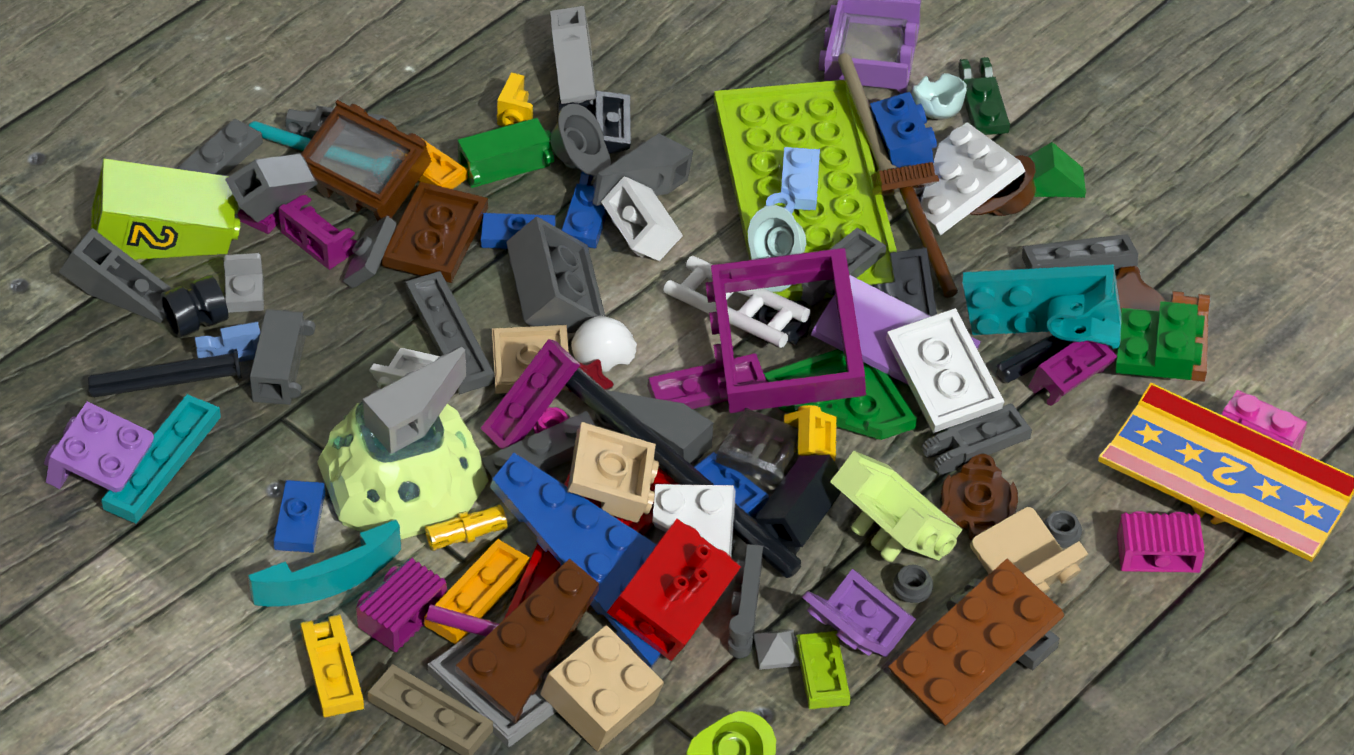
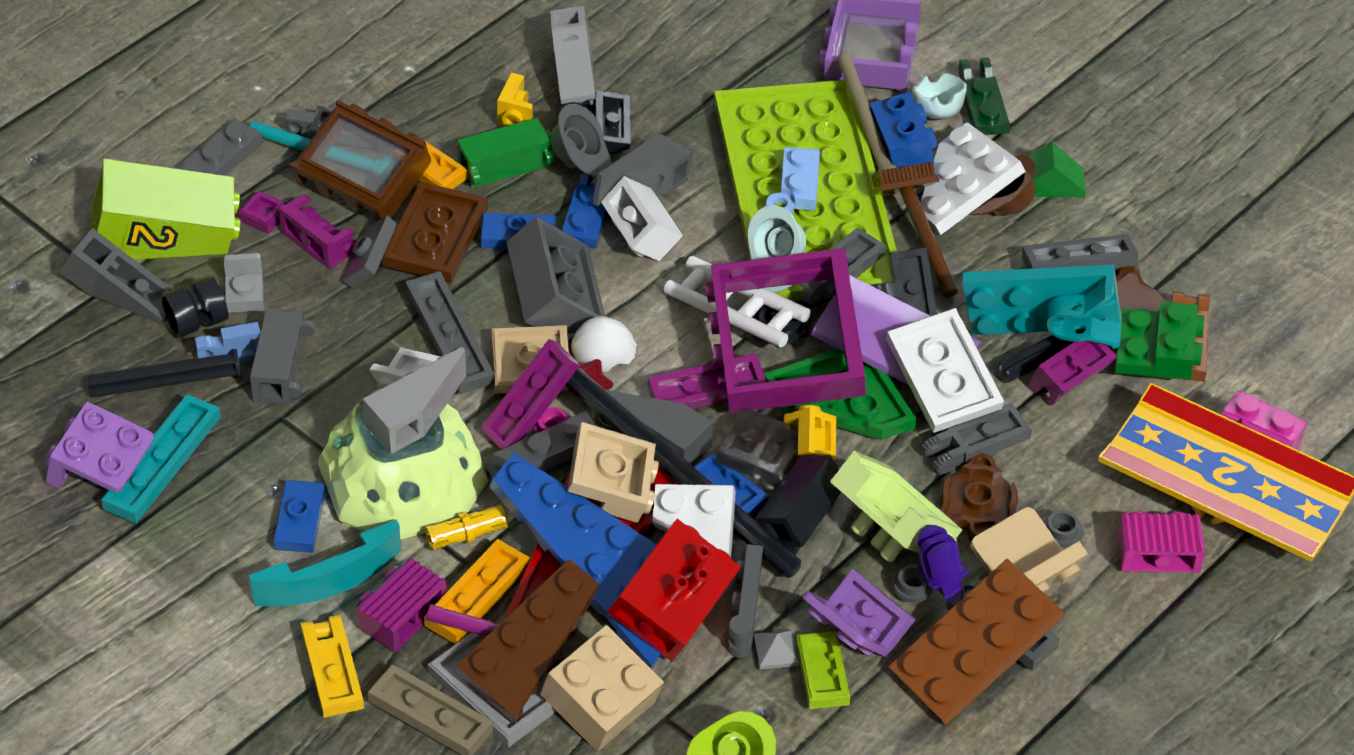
dark grey slope [225,154,318,223] -> none
none -> dark purple arm [917,525,969,605]

